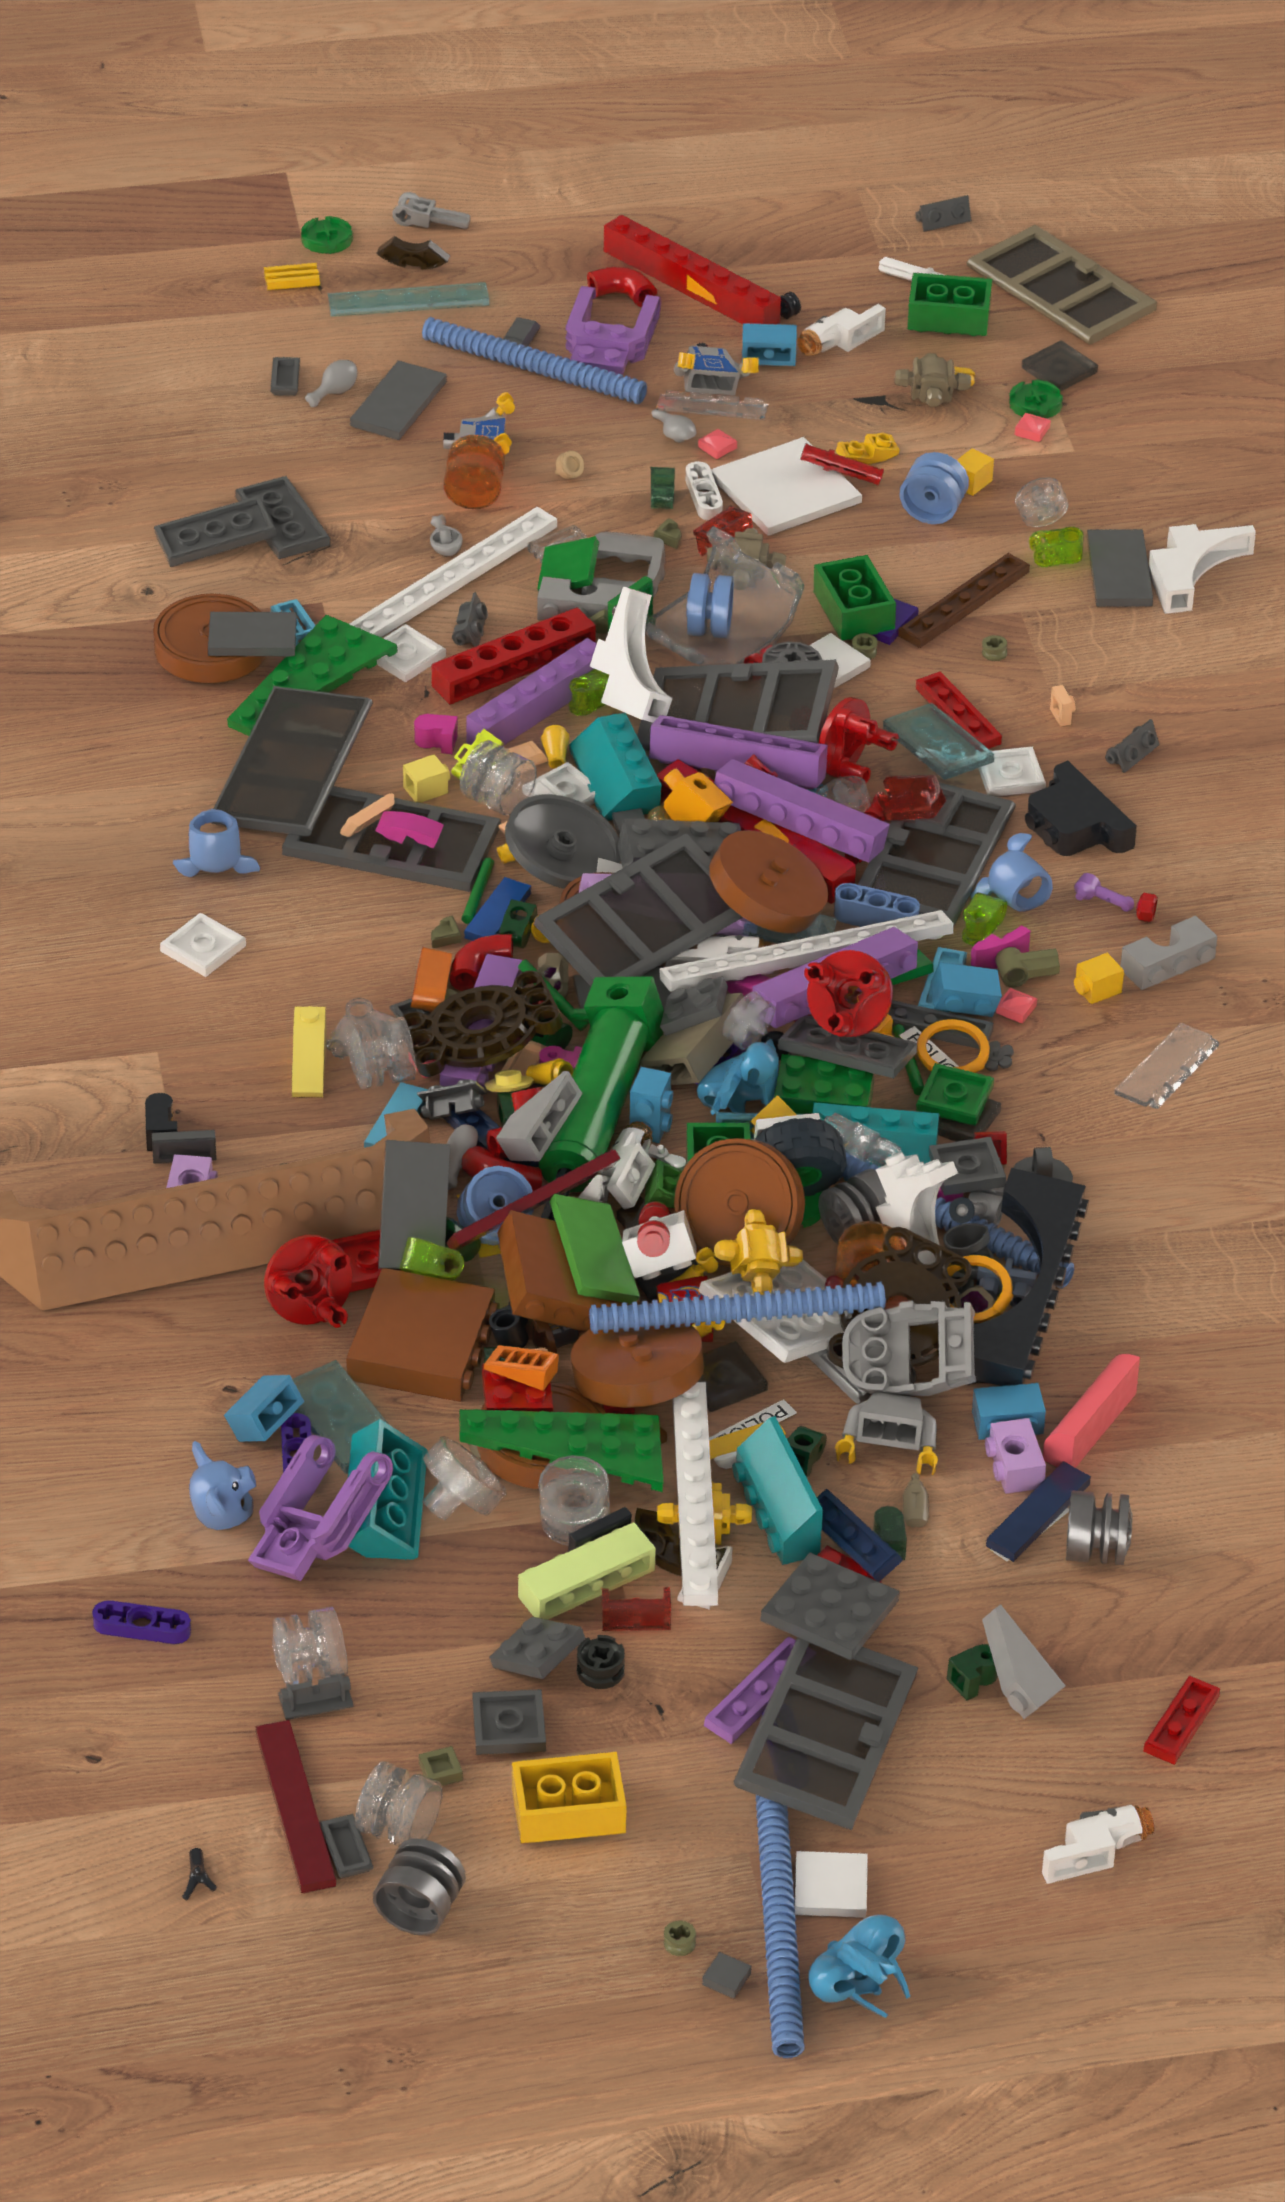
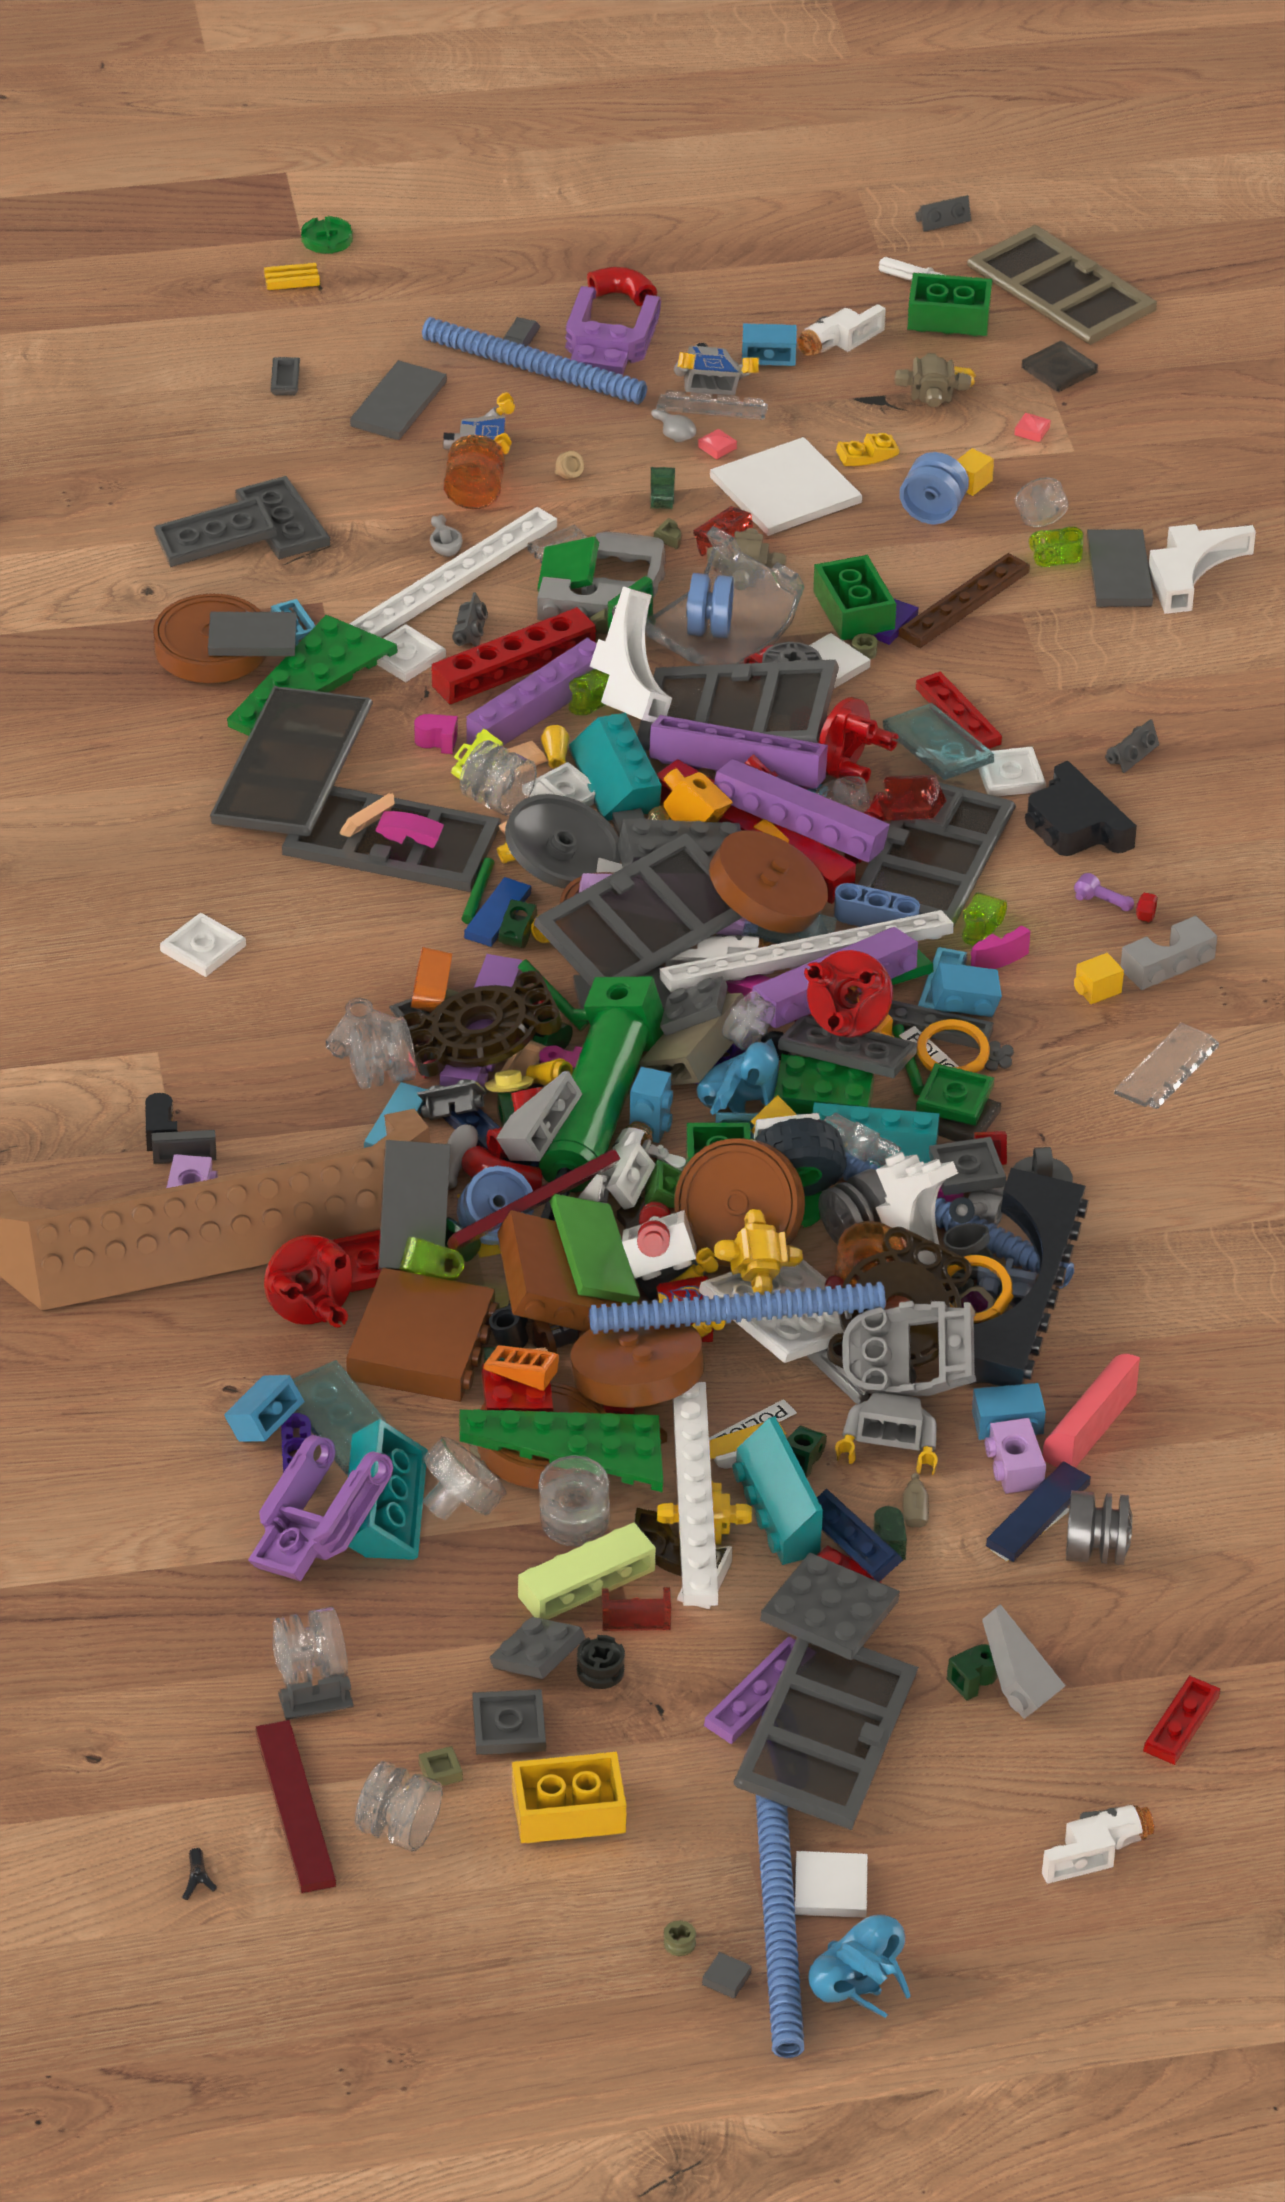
dark purple beam [92,1600,191,1644] -> none
medium blue piece [173,809,261,877] -> none
medium blue piece [189,1441,256,1530] -> none
light yellow slope [292,1006,326,1097] -> none
light grey piece [305,360,358,407] -> none
dark grey tile [319,1814,374,1878] -> none
clear light blue tile [328,282,489,317] -> none
flat silver wheel [373,1838,466,1935] -> none
dark brown tile [376,236,450,270] -> none
light grey connector [392,192,470,229] -> none
light yellow brick [403,754,451,803] -> none
olive tile [431,915,461,948] -> none
red cylinder [450,934,513,991] -> none
dark tan rock [538,953,569,998] -> none
black tile [568,1507,632,1552] -> none
red brick [604,214,781,325] -> none
white beam [685,461,723,521] -> none
clear smoke tile [698,1341,768,1412] -> none
black bush [779,292,801,319] -> none
red pin [800,443,884,486] -> none
medium blue piece [971,833,1053,911] -> none
olive bush [982,635,1007,661] -> none
olive piece [995,947,1060,987] -> none
coral tile [995,988,1037,1024] -> none
green tile [1009,380,1063,419] -> none
light nougat plate [1050,685,1076,727] -> none

